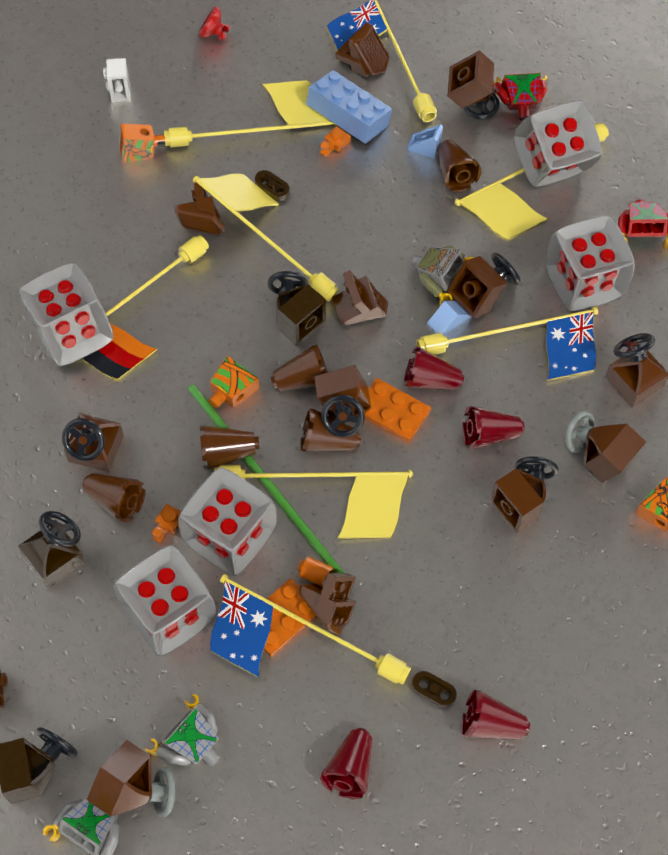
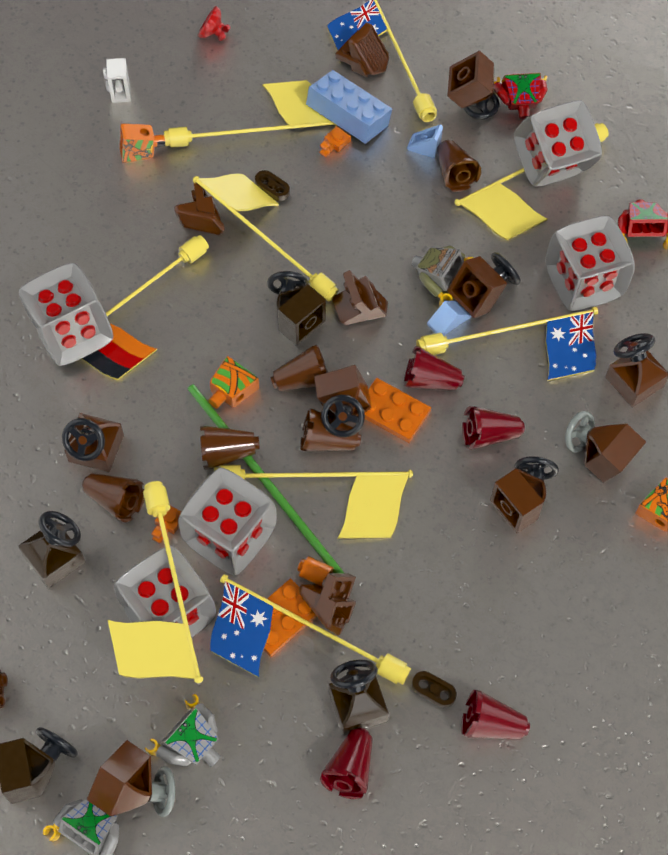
none -> light yellow flag [108,481,203,683]
none -> dark brown piece [328,660,389,736]

